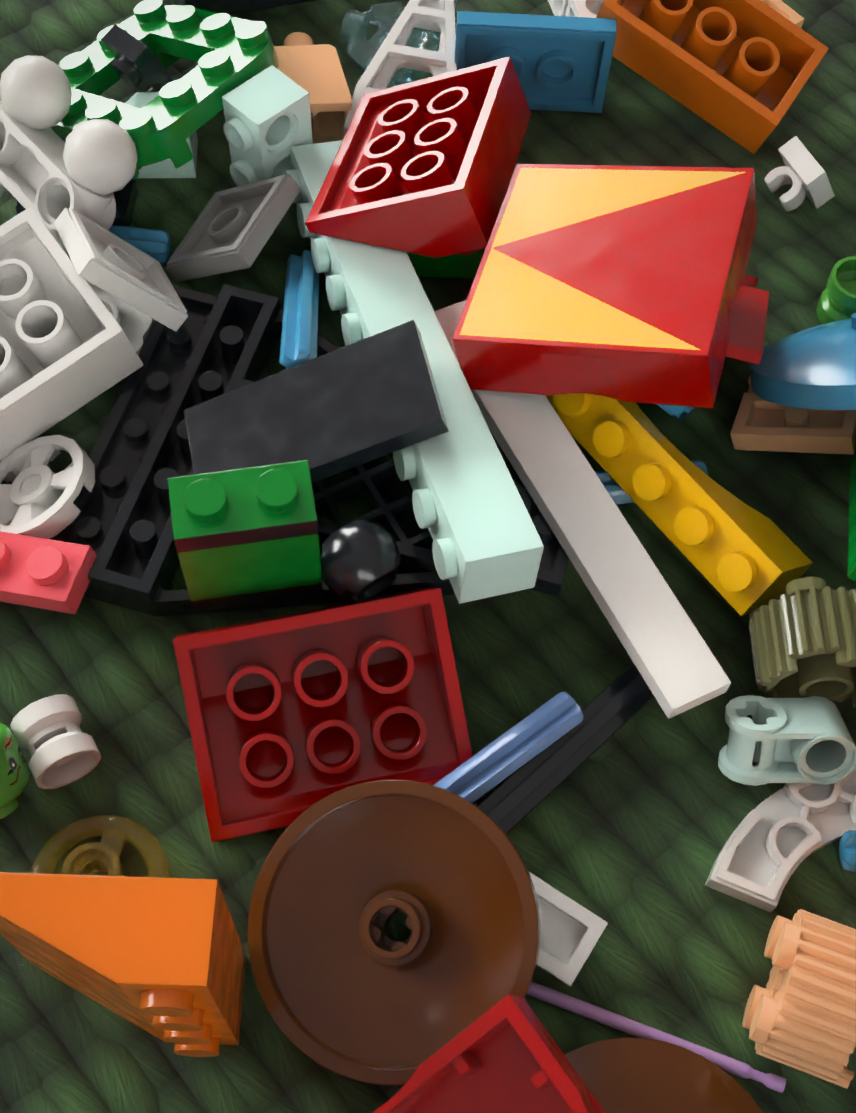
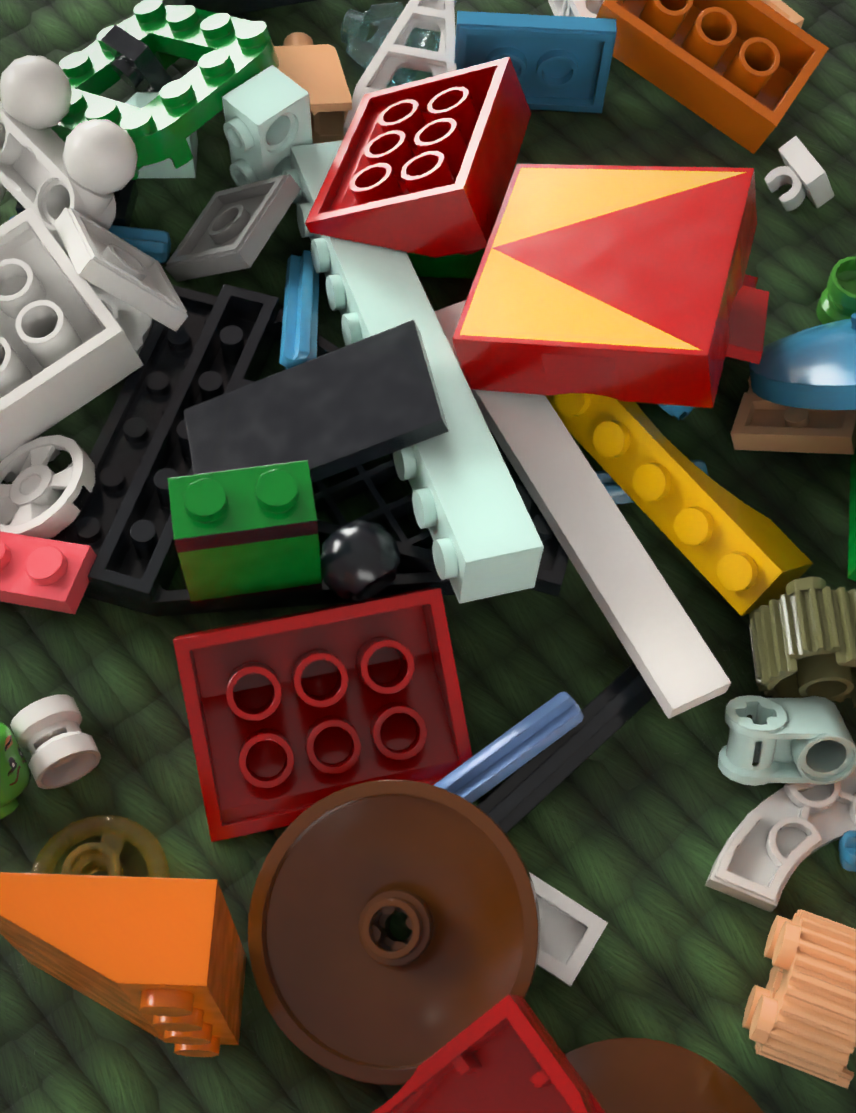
lavender piece [527,981,786,1093] -> none

